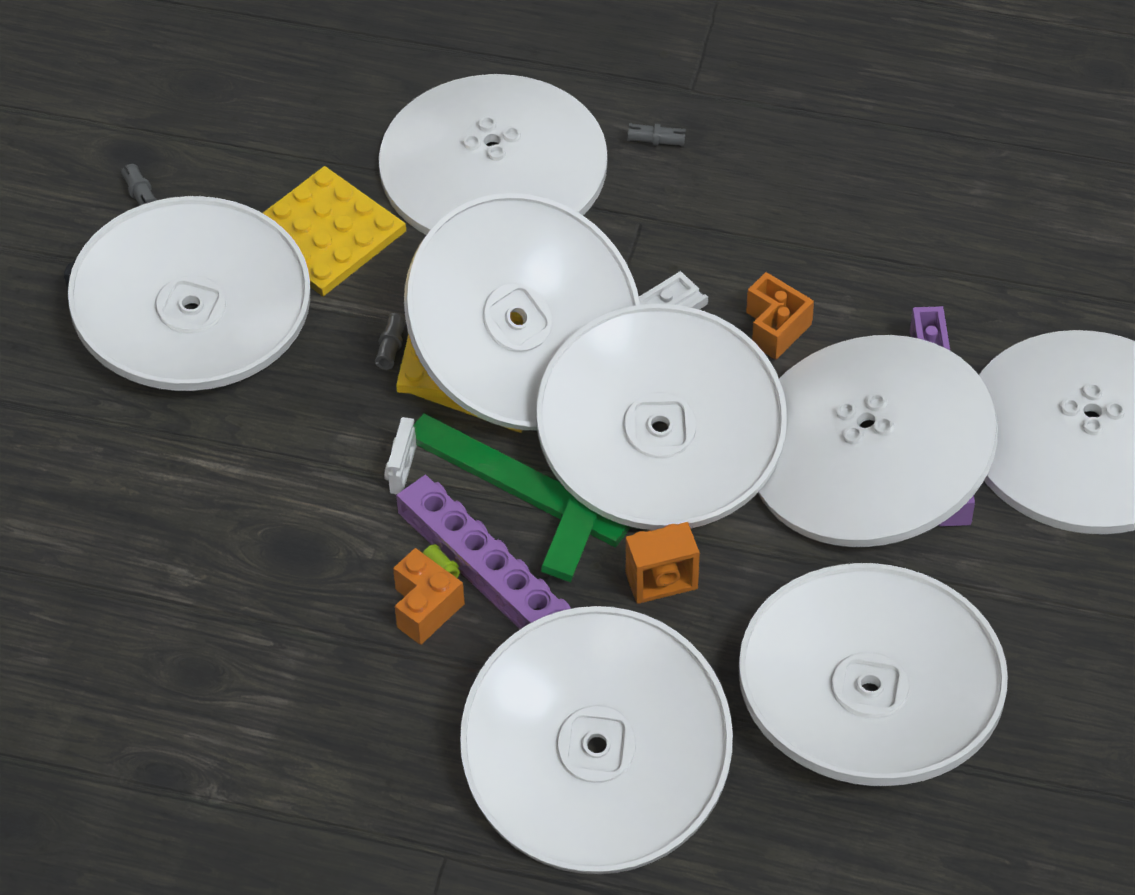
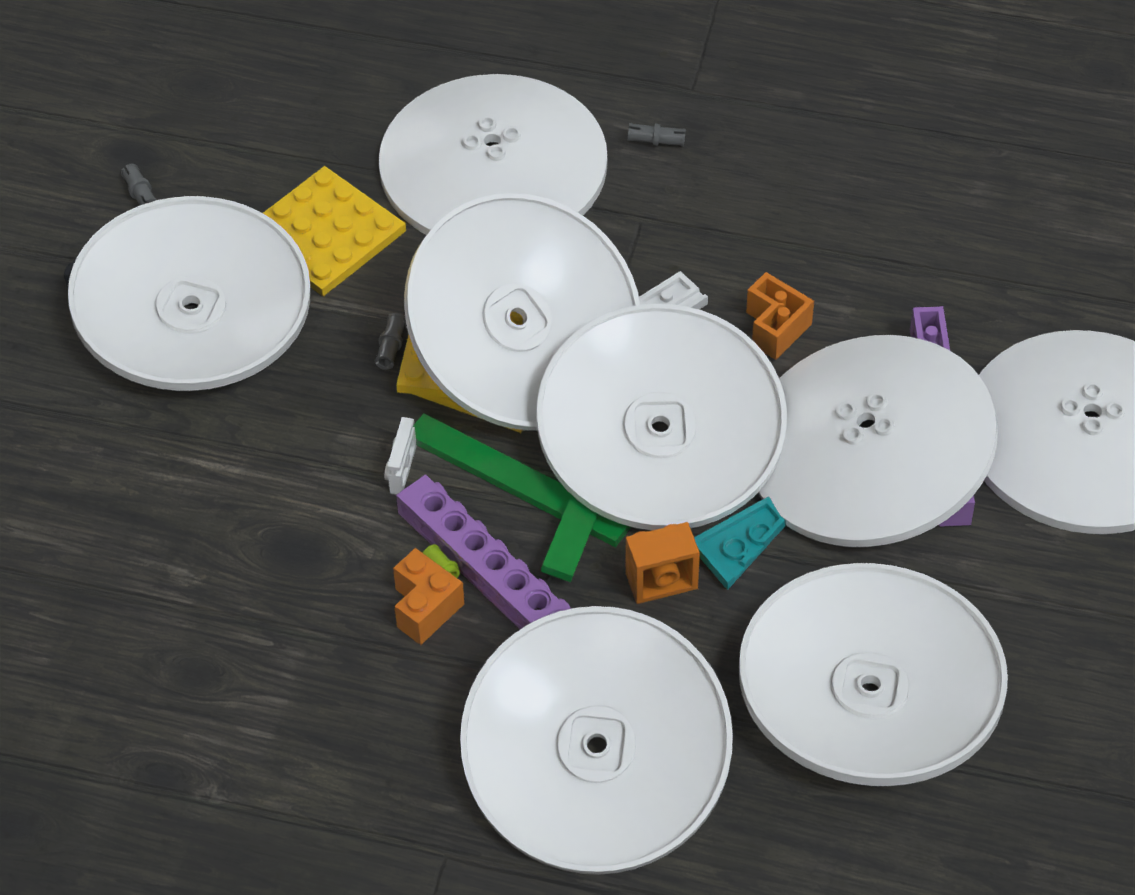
none -> teal wing [694,496,786,590]

